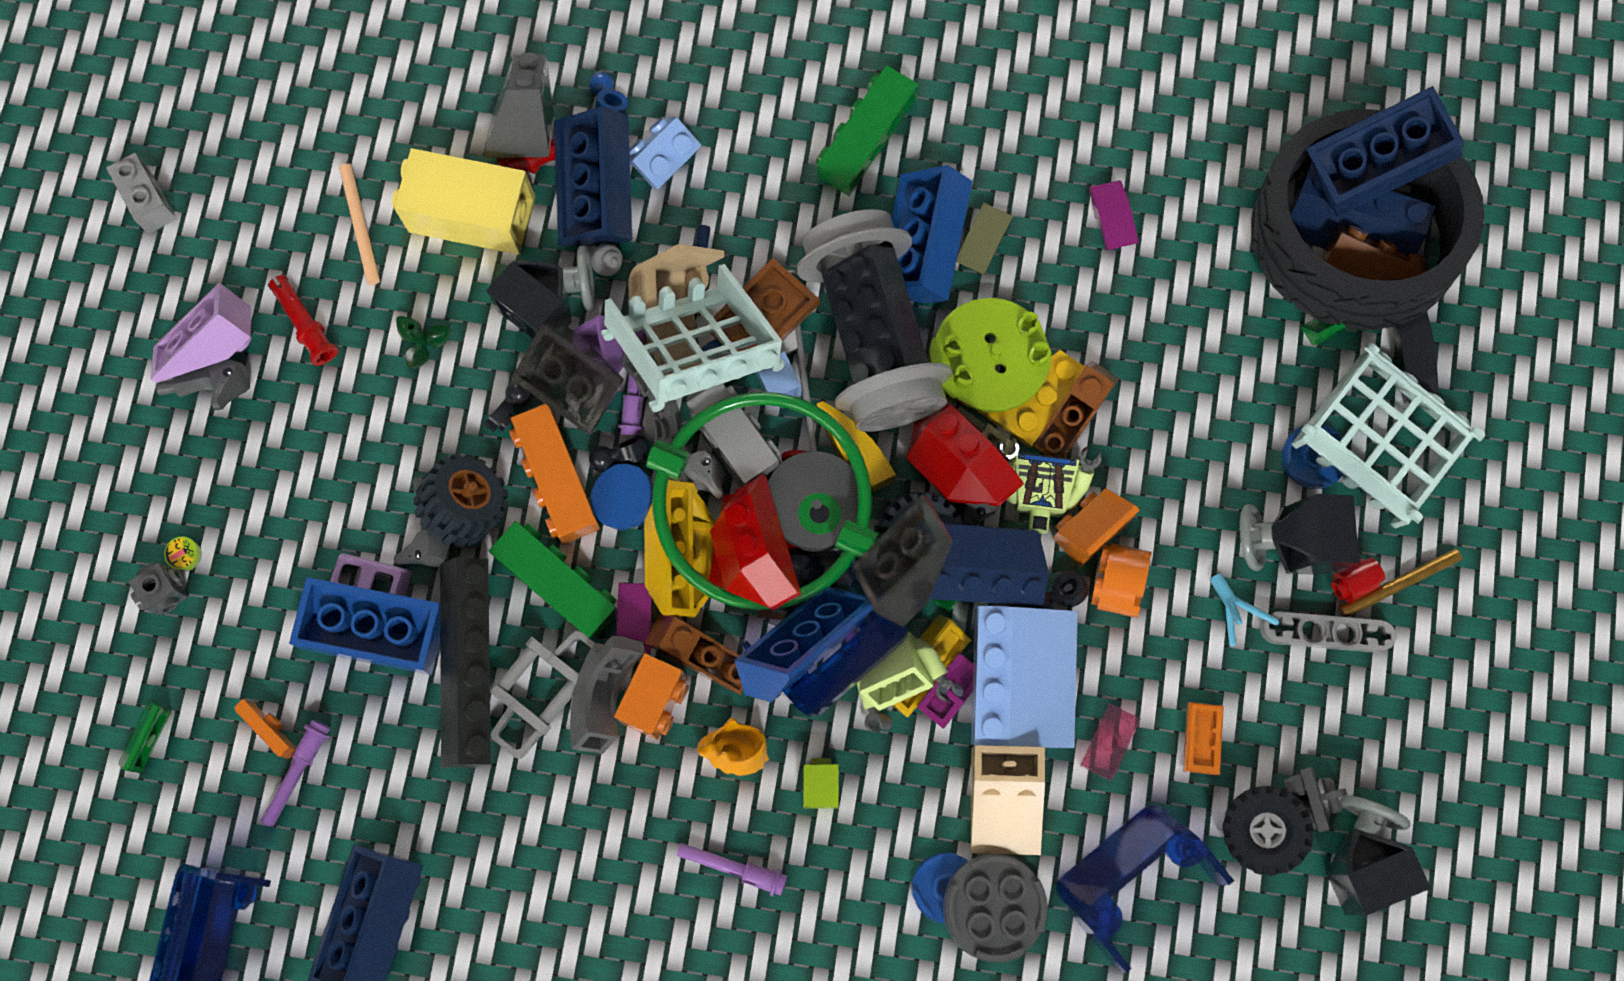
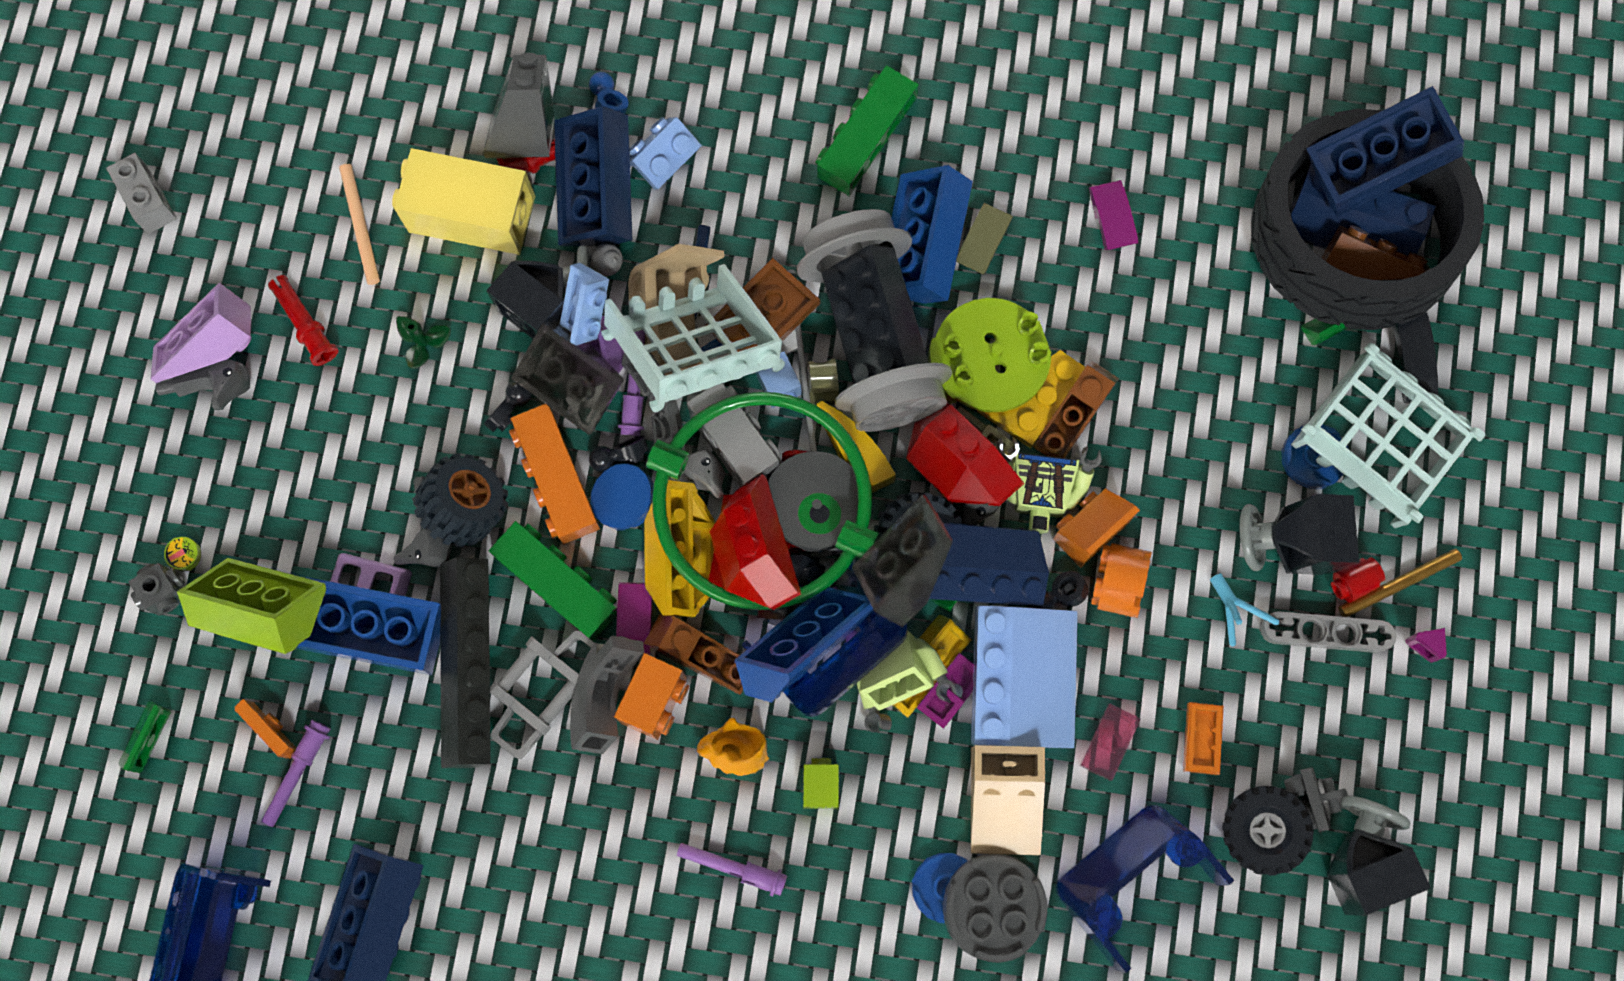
none -> lime slope [177,558,326,654]
none -> light blue bracket [560,263,609,345]
none -> olive leg [807,358,839,406]
none -> magenta slope [1405,628,1447,663]

